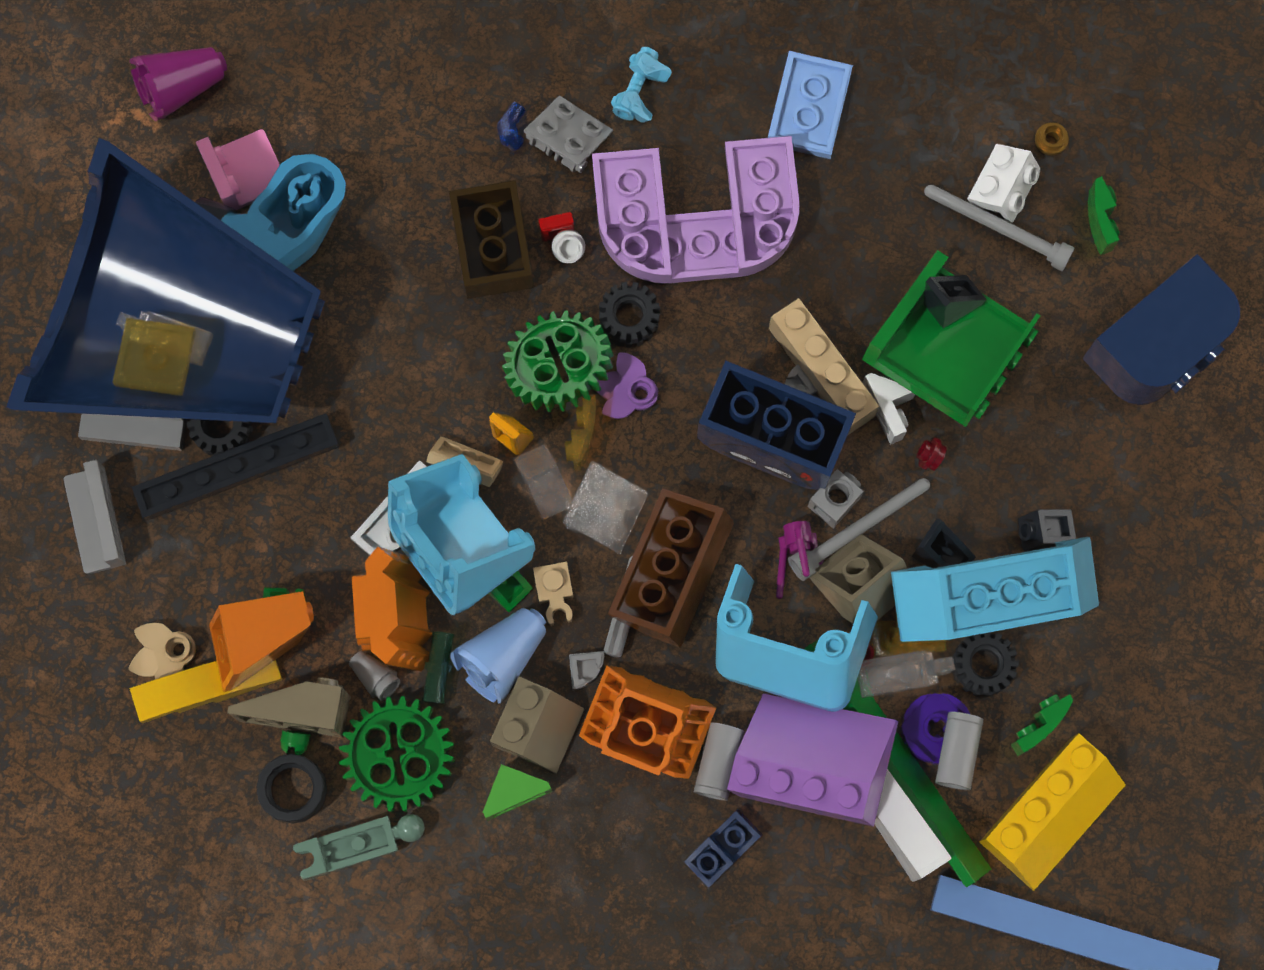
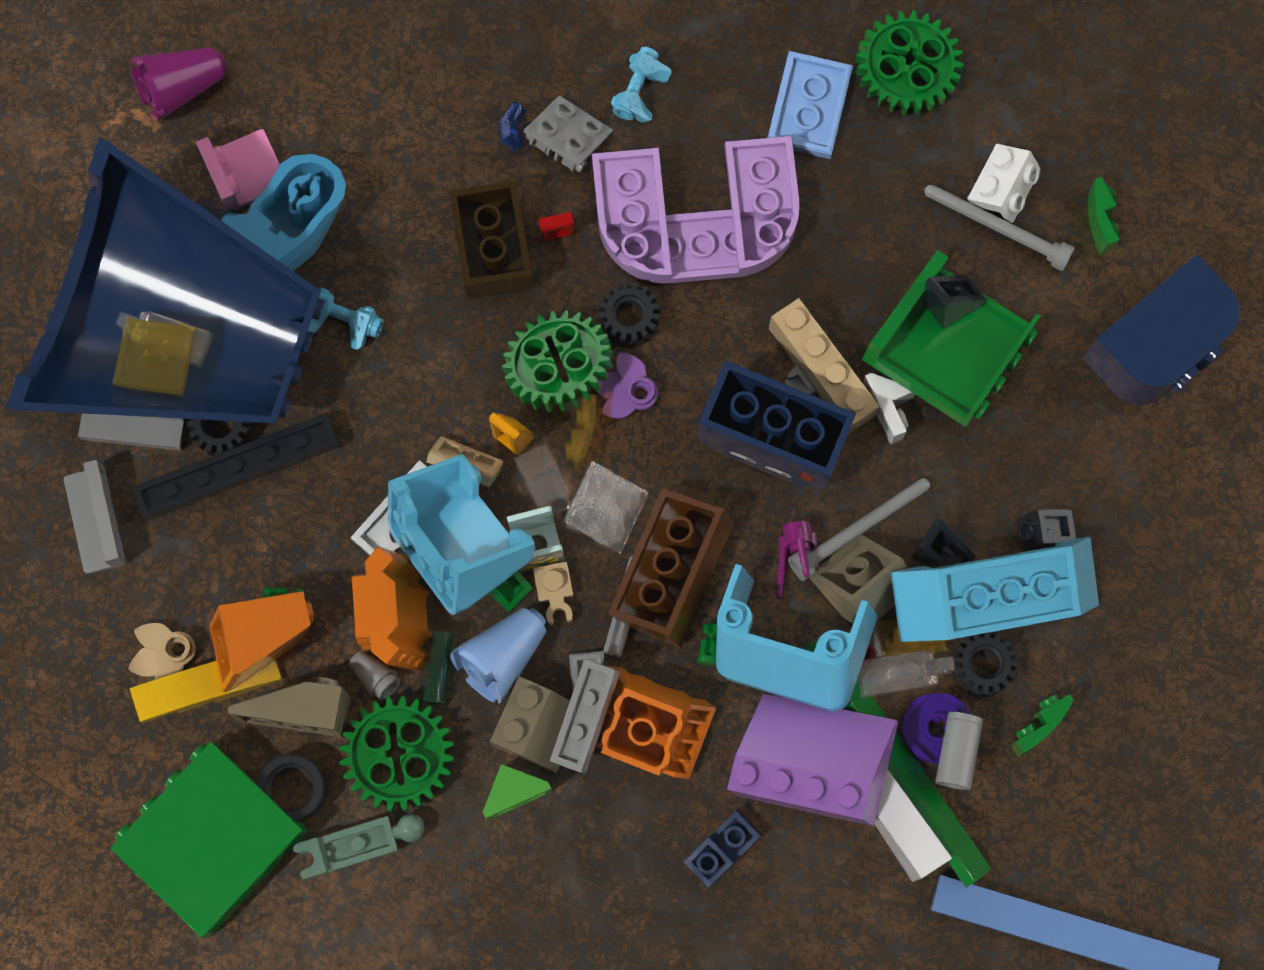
green hinge [280,730,310,755] -> none
white plate [552,230,585,263] -> none
light grey pin [693,723,745,801] -> none
light grey brick [807,469,864,529] -> none
dark red plate [916,437,947,471] -> none
yellow slope [979,733,1126,891] -> none
pearl gold plate [1035,123,1069,155] -> none
none -> green panel [110,742,309,938]
none -> medium azure piece [308,288,384,350]
none -> light aqua piece [507,506,564,573]
none -> light grey panel [550,659,621,773]
none -> green piece [697,623,717,666]
none -> green gear [855,10,964,115]

